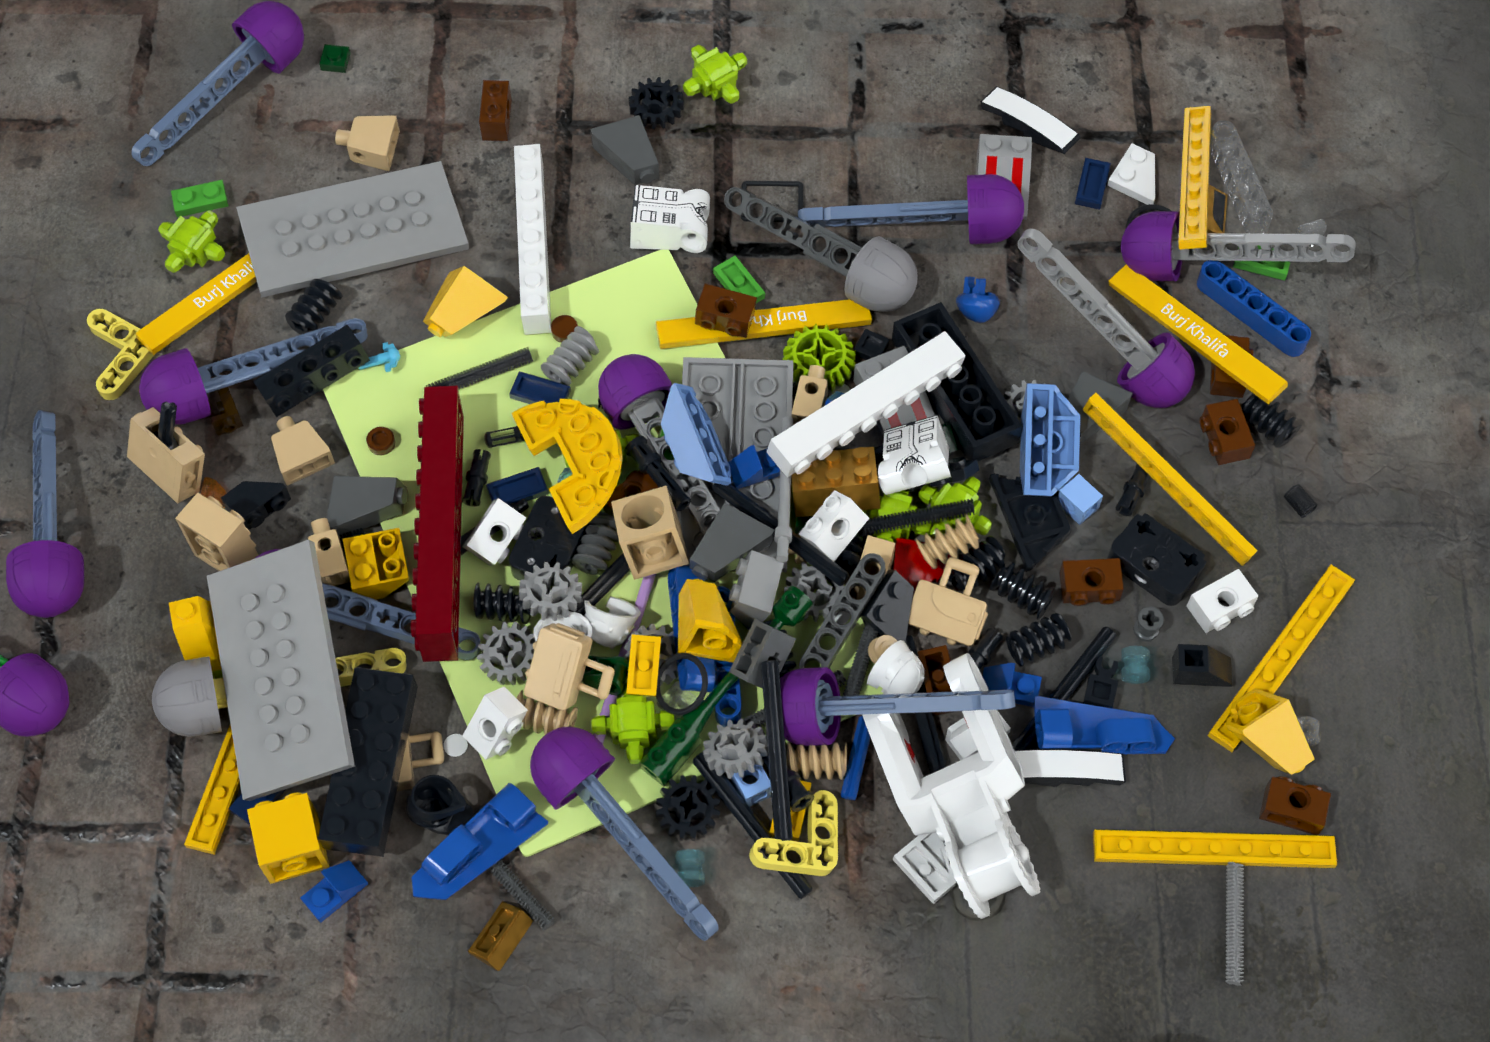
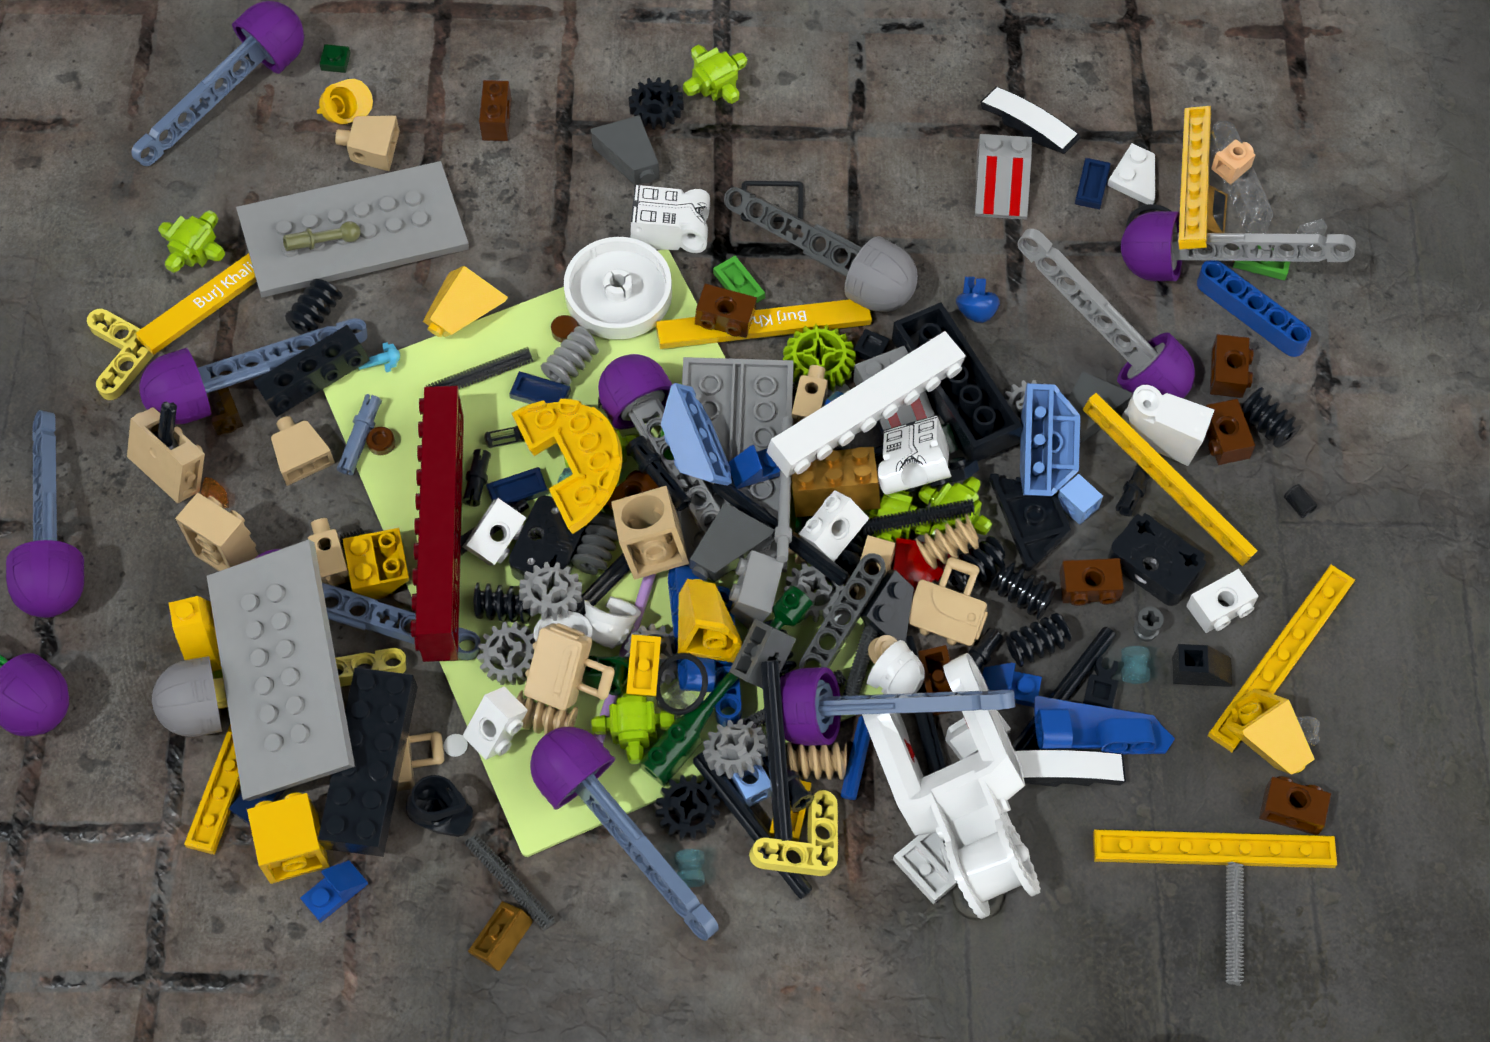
bright green plate [171,180,229,218] -> none
black slope [221,481,291,530] -> none
dark grey slope [326,476,408,538] -> none
blue panel [411,783,548,900] -> none
white brick [514,144,552,335] -> none
piece [798,174,1024,244] -> none
yellow tile [1108,264,1288,405] -> none
none -> olive pin [283,221,361,251]
none -> yellow piece [317,79,373,124]
none -> sand blue pin [336,394,382,475]
none -> white piece [564,237,672,339]
none -> white piece [1121,385,1214,466]
none -> light nougat brick [1211,139,1255,185]

